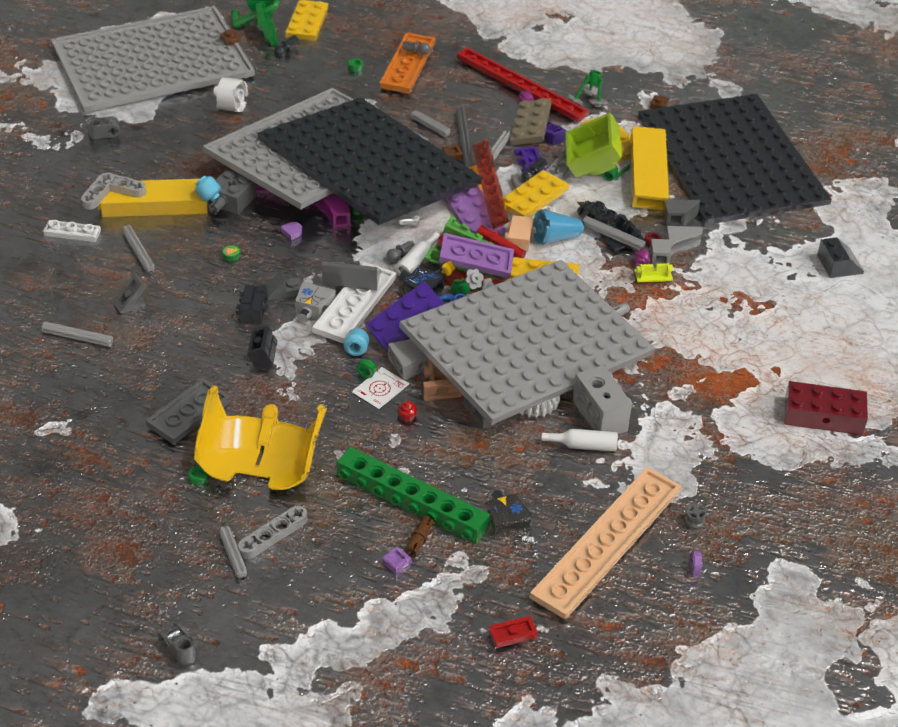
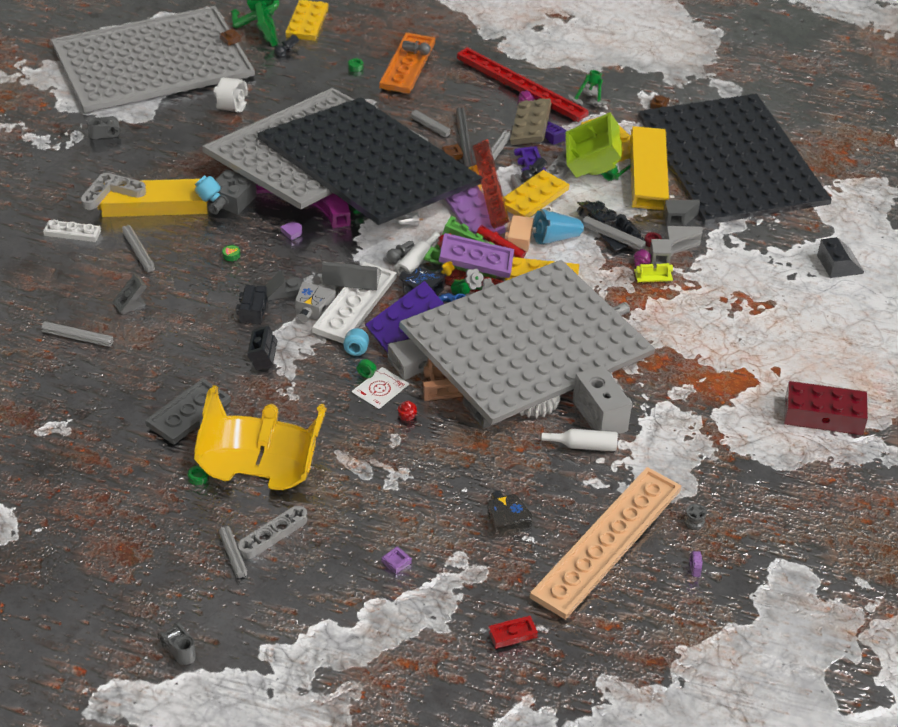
green brick [336,447,490,544] -> none
reddish brown pin [404,516,434,556] -> none

